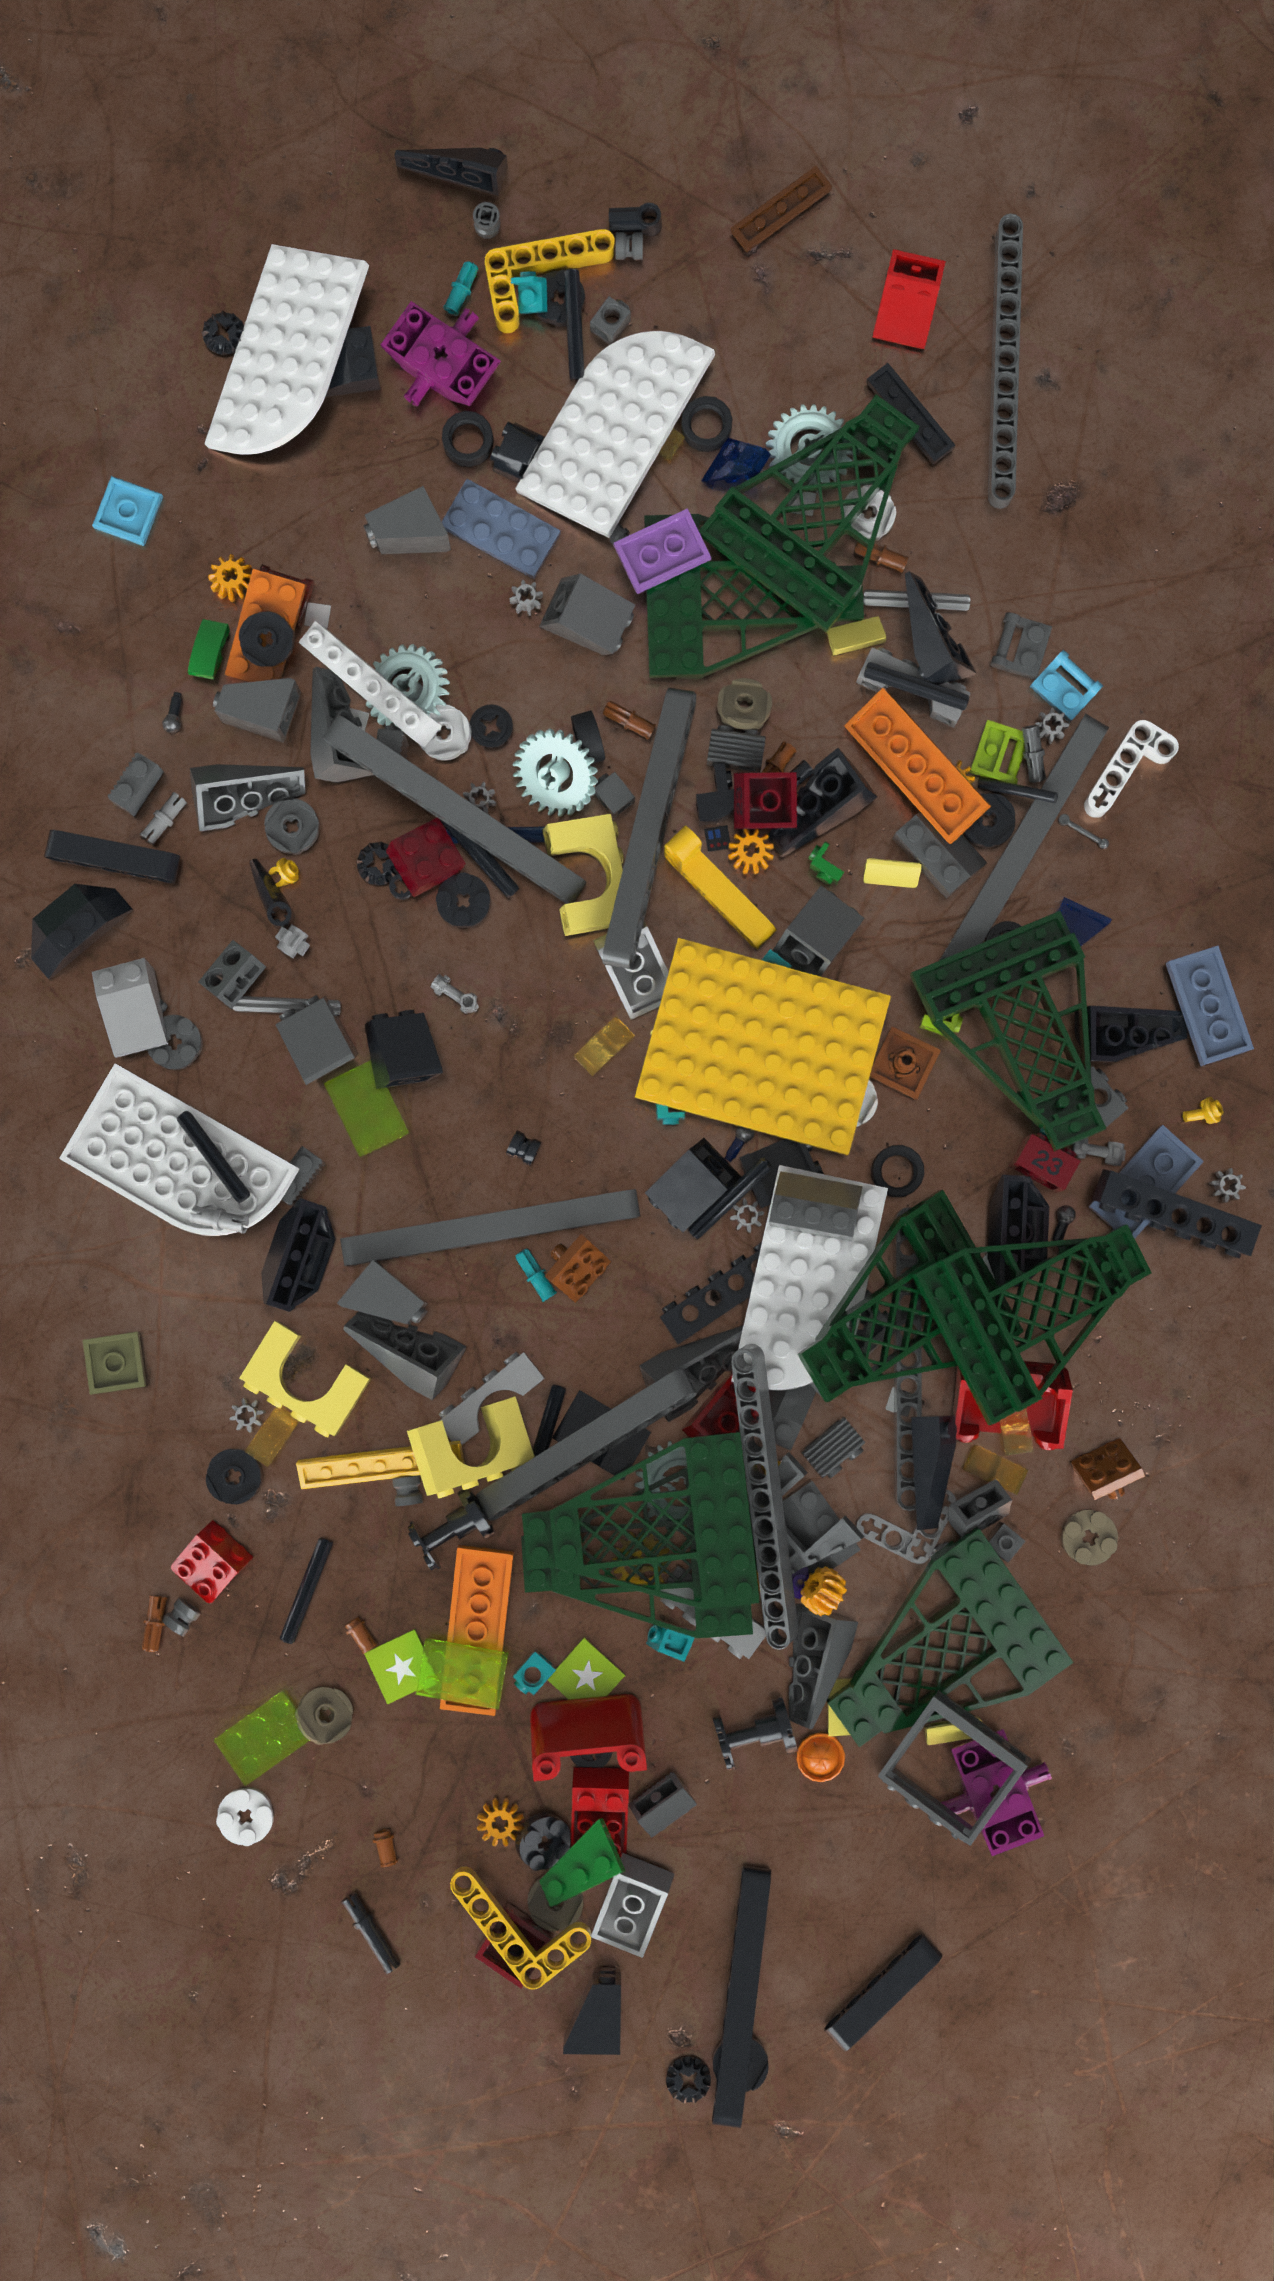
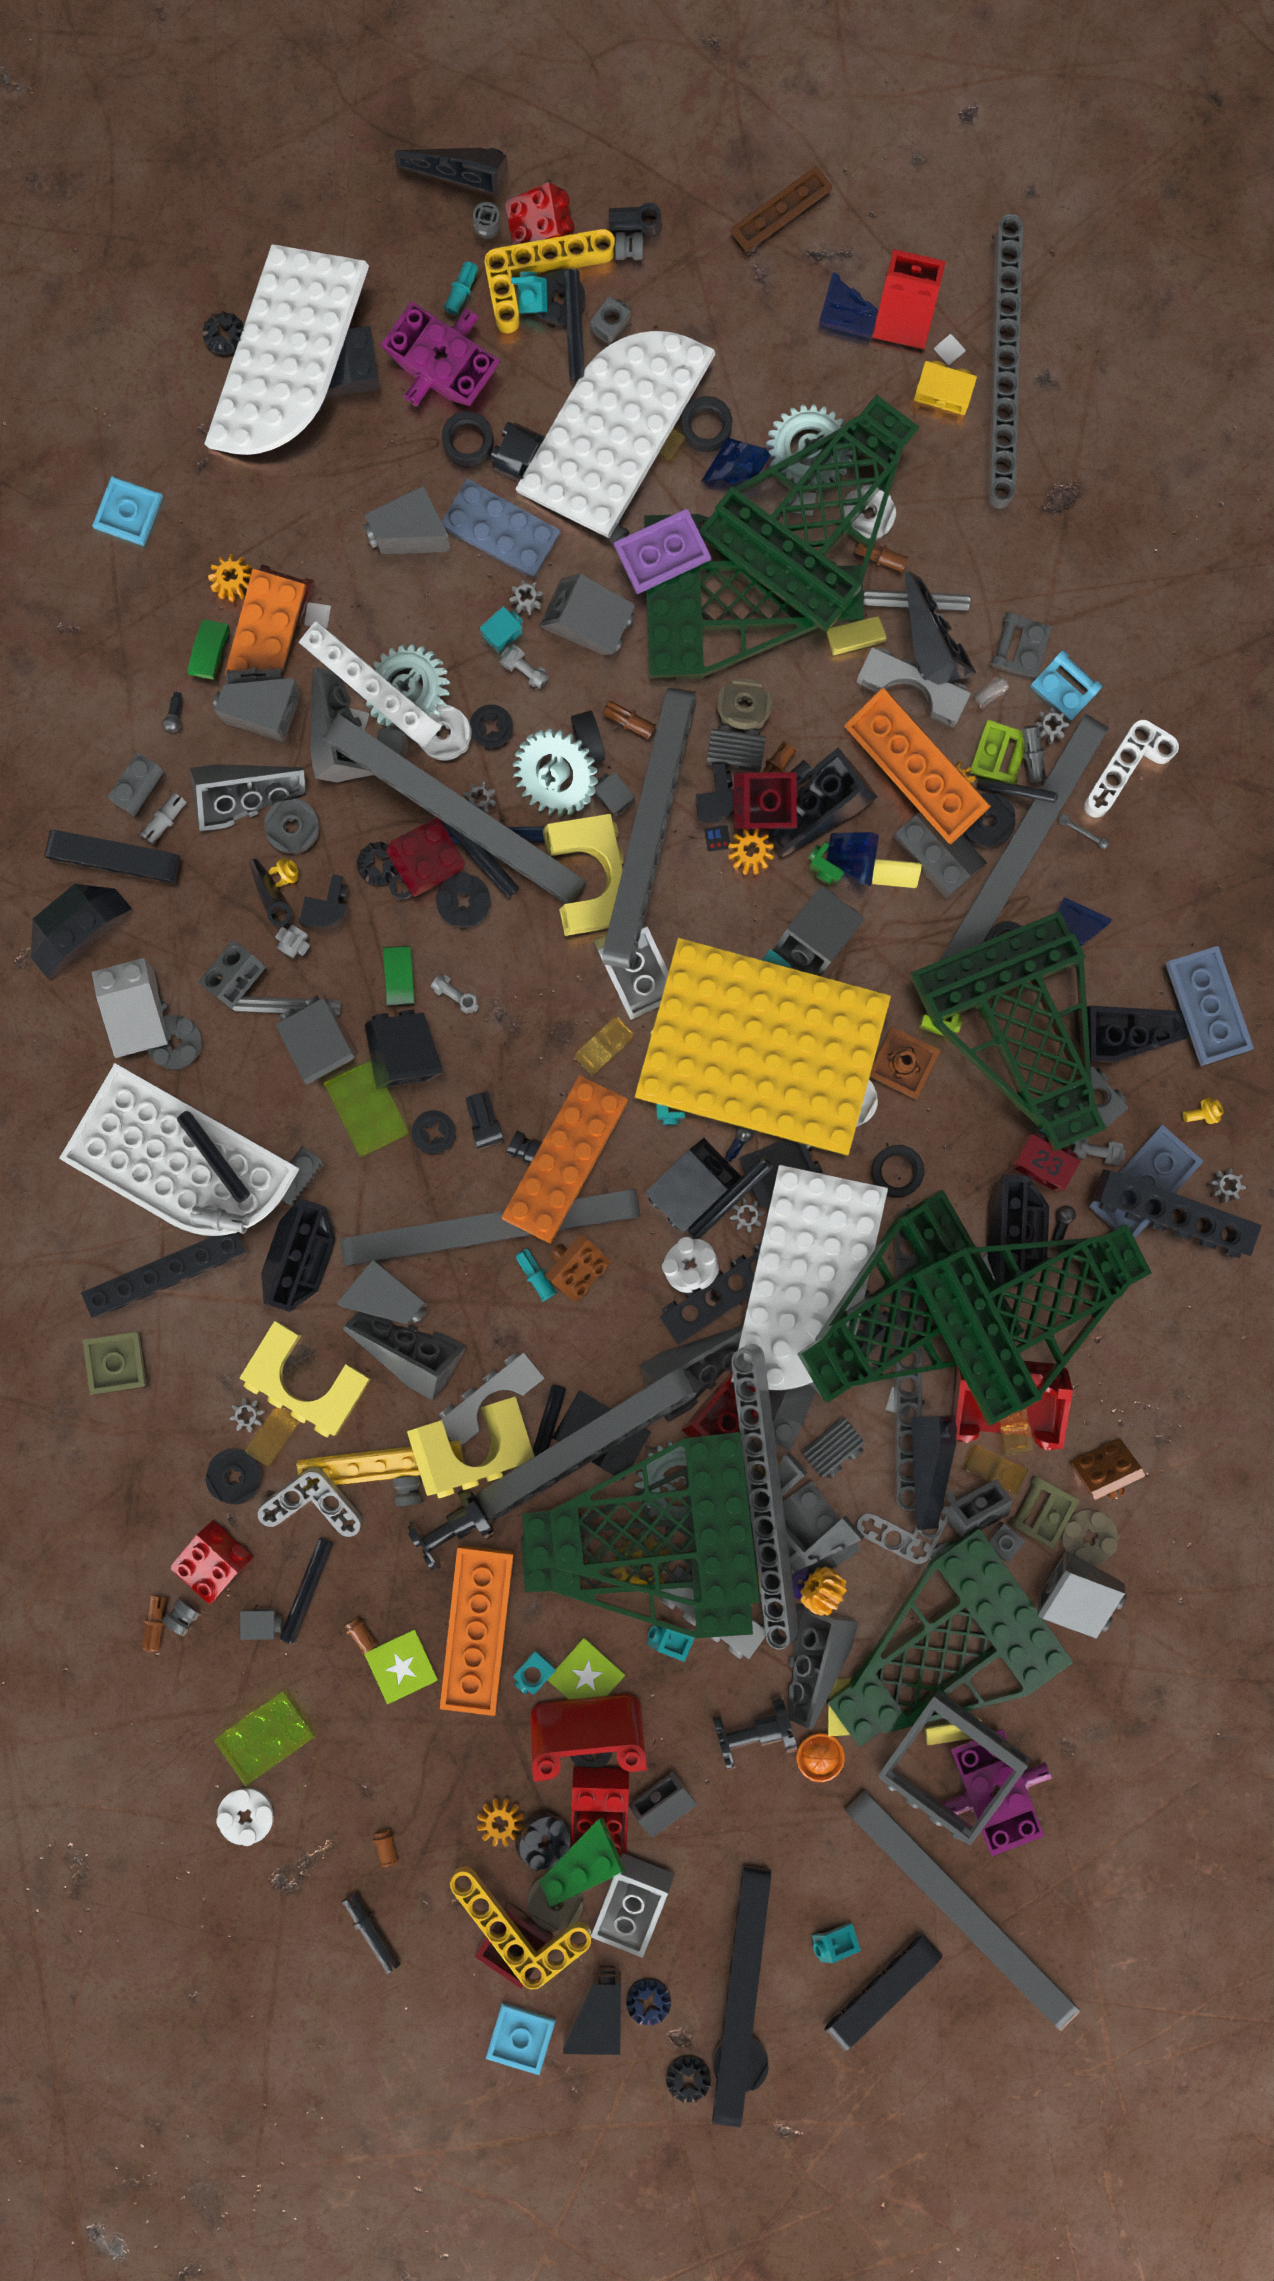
black plate [239,612,295,667] -> none
dark tan plate [295,1687,353,1745] -> none
clear neon green plate [416,1638,509,1710] -> none
yellow beam [664,826,777,950] -> none
dark grey slope [769,1171,863,1241] -> none
black axle [864,662,969,711] -> none
black plate [866,363,955,465] -> none
none -> black brick [81,1232,250,1319]
none -> dark grey pin [226,666,284,684]
none -> dark grey brick [240,1609,282,1640]
none -> light grey beam [258,1467,362,1537]
none -> black brick [299,874,350,931]
none -> green slope [382,945,414,1005]
none -> black gear [412,1110,456,1154]
none -> black piece [466,1091,505,1150]
none -> teal brick [480,606,523,654]
none -> medium azure tile [486,2001,556,2075]
none -> light grey bar [499,644,549,689]
none -> orange plate [502,1075,628,1244]
none -> red bracket [506,182,575,245]
none -> dark blue gear [626,1979,671,2027]
none -> white plate [662,1237,719,1293]
none -> teal bracket [812,1923,861,1963]
none -> clear blue wing [819,272,878,339]
none -> clear blue wing [827,832,879,886]
none -> dark grey beam [845,1790,1080,2031]
none -> yellow brick [914,361,977,416]
none -> white sticker [934,334,966,365]
none -> clear pin [973,676,1010,708]
none -> olive plate [1009,1476,1080,1549]
none -> slope [1037,1551,1127,1639]

